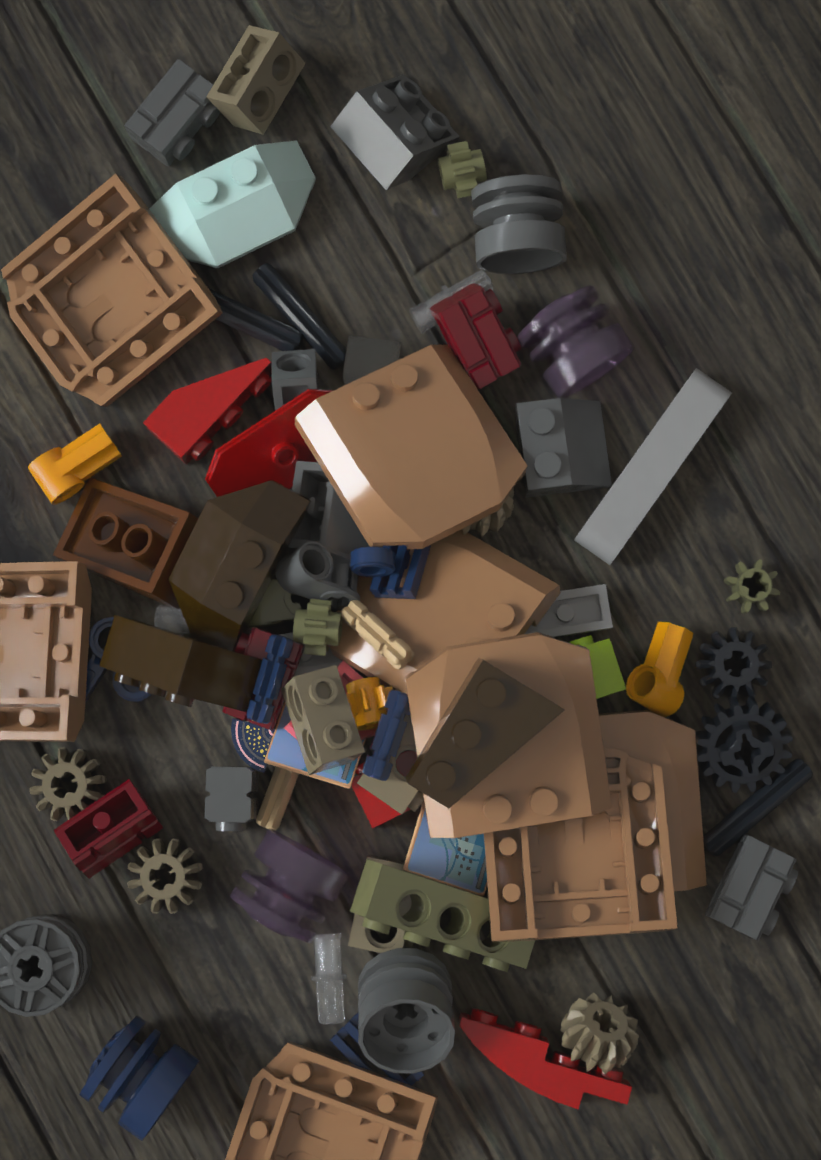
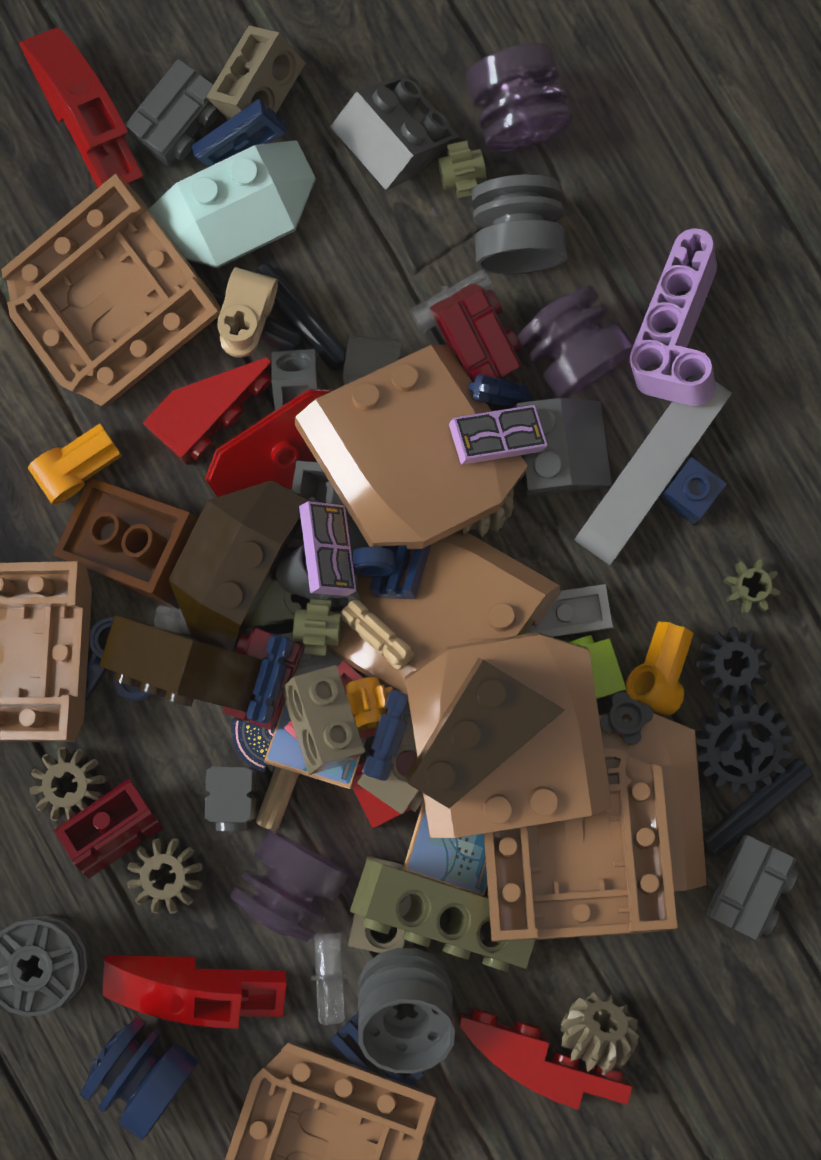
none -> red slope [19,27,143,188]
none -> red slope [102,955,286,1029]
none -> dark blue tile [192,99,288,167]
none -> tan piece [217,267,278,358]
none -> tile [299,501,356,596]
none -> tile [449,405,548,465]
none -> clear purple wheel [466,43,573,152]
none -> dark blue axle [468,374,533,408]
none -> black plate [600,692,653,745]
none -> lavender beam [629,228,717,406]
none -> dark blue brick [658,457,727,525]

